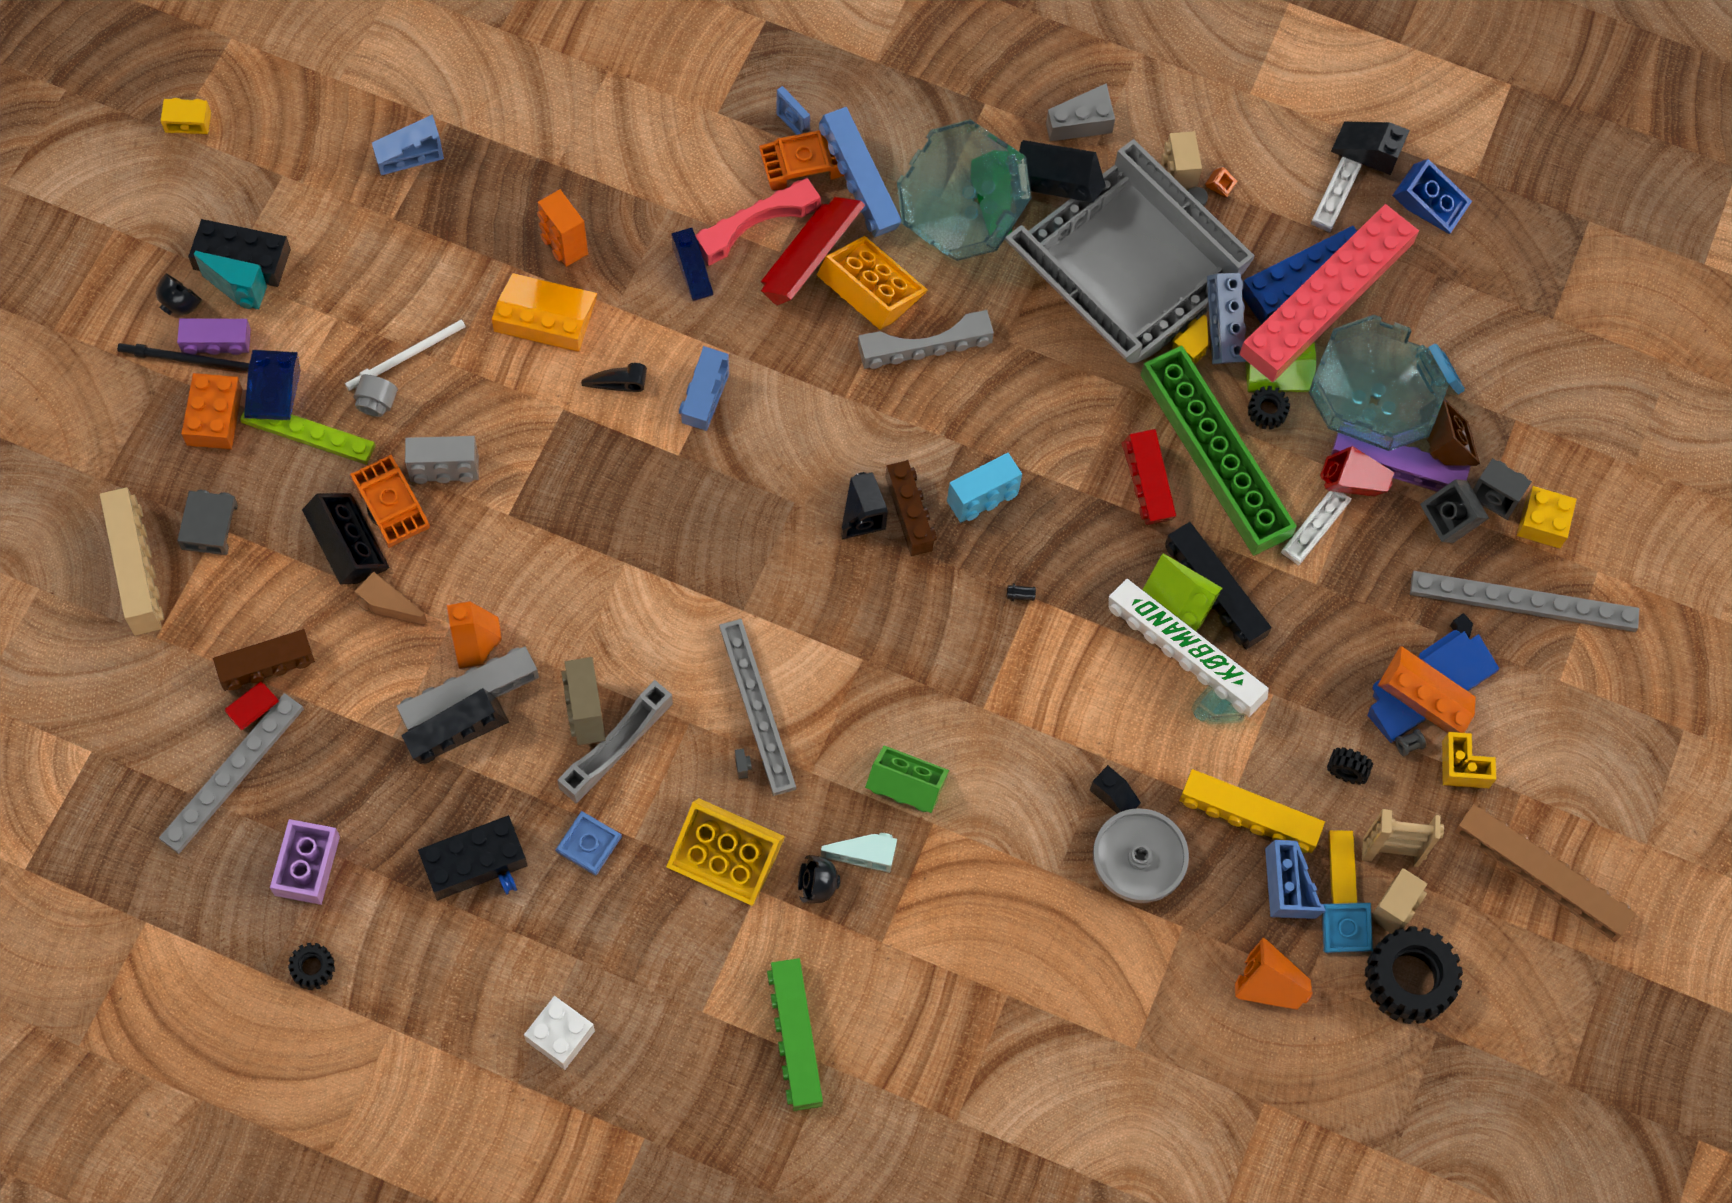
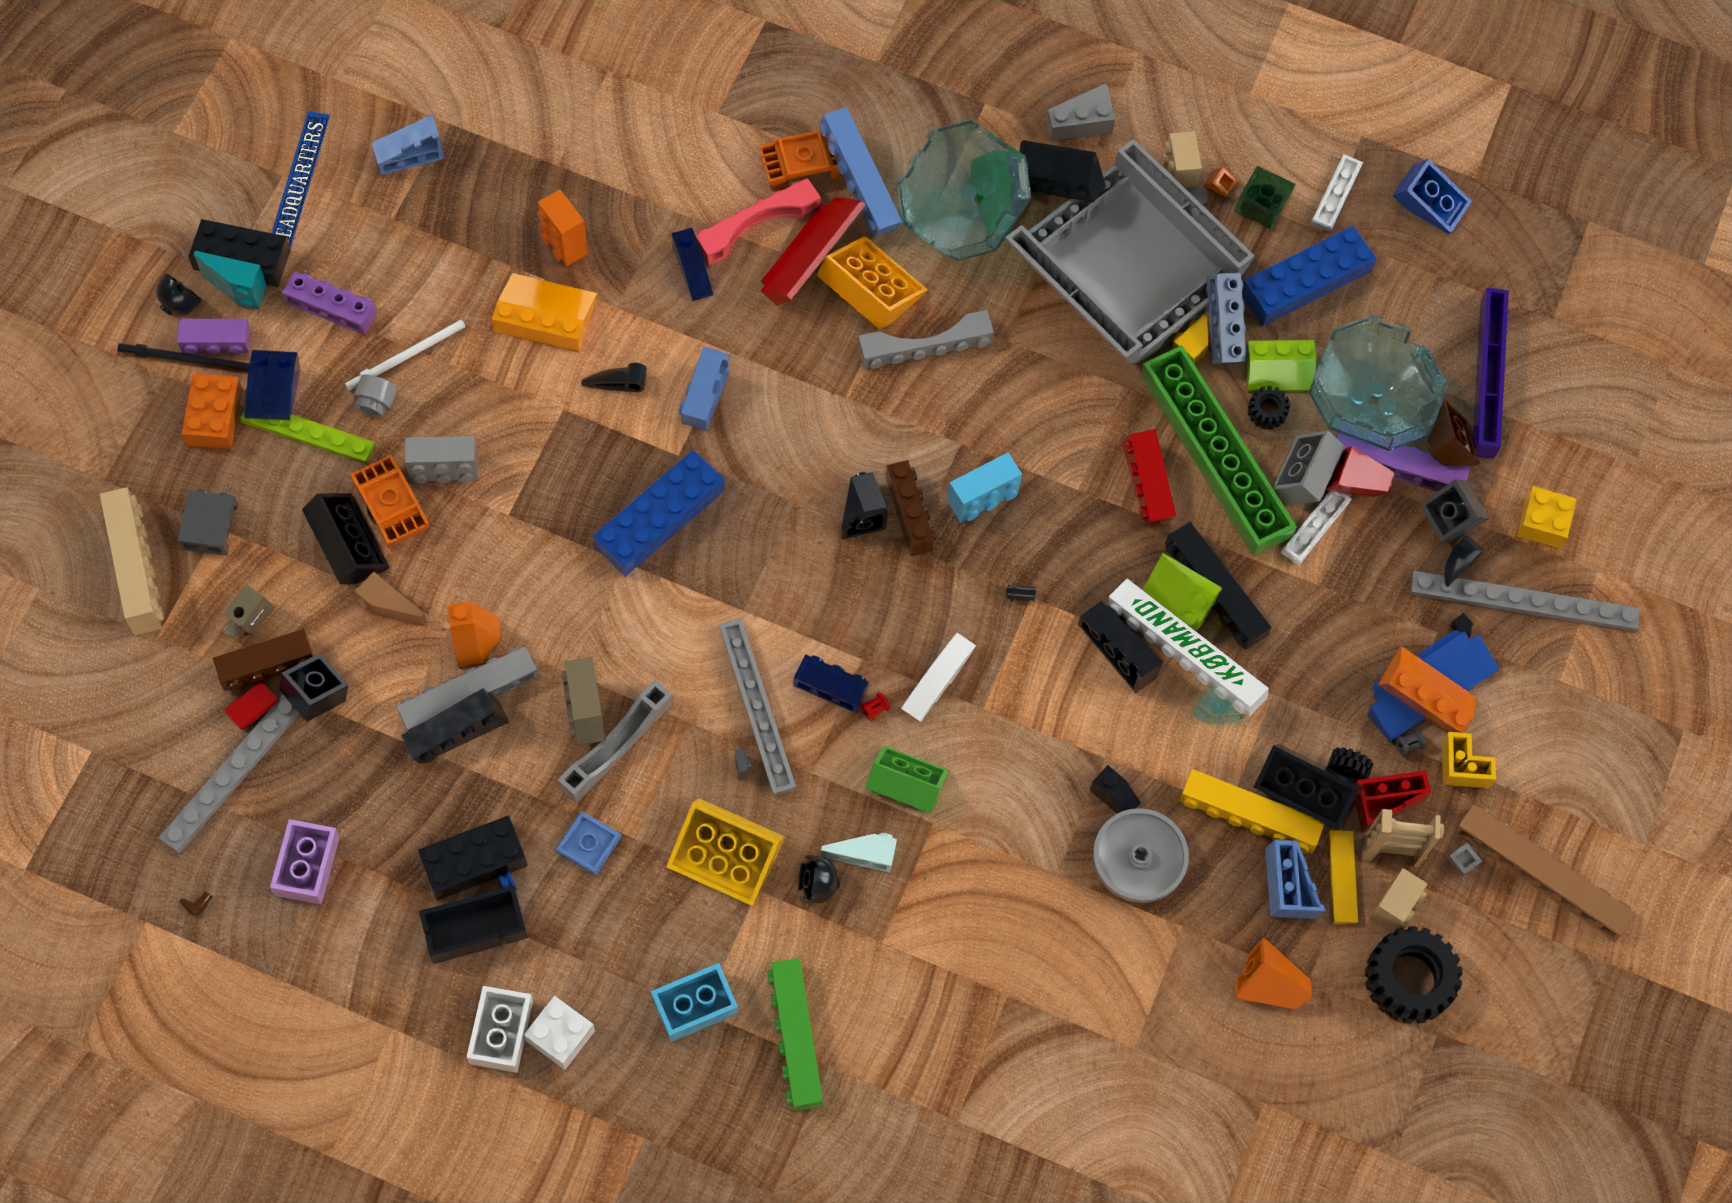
yellow brick [161,98,211,134] -> none
black tyre [288,942,335,990] -> none
medium blue tile [776,86,810,135] -> none
coral brick [1239,204,1419,382] -> none
dark azure tile [1322,902,1373,953] -> none
black slope [1331,121,1410,175] -> none
dark azure tile [1428,344,1465,394] -> none
dark grey brick [1473,458,1532,520] -> none
none -> reddish brown animal [179,892,212,915]
none -> dark tan torso [223,584,276,640]
none -> sticker [272,111,330,248]
none -> black brick [279,653,349,722]
none -> medium lavender brick [282,271,377,335]
none -> black piece [419,885,528,964]
none -> white brick [466,986,534,1073]
none -> blue brick [593,450,725,577]
none -> medium azure brick [651,963,738,1043]
none -> clear blue brick [793,654,869,714]
none -> red bush [860,692,891,722]
none -> white slope [901,633,976,722]
none -> black wedge [1078,601,1163,694]
none -> clear green brick [1235,166,1296,230]
none -> black brick [1253,744,1364,830]
none -> light grey brick [1272,430,1345,505]
none -> red wedge [1355,770,1431,833]
none -> black piece [1445,535,1484,587]
none -> light grey plate [1447,843,1483,877]
none -> dark purple brick [1473,288,1509,459]

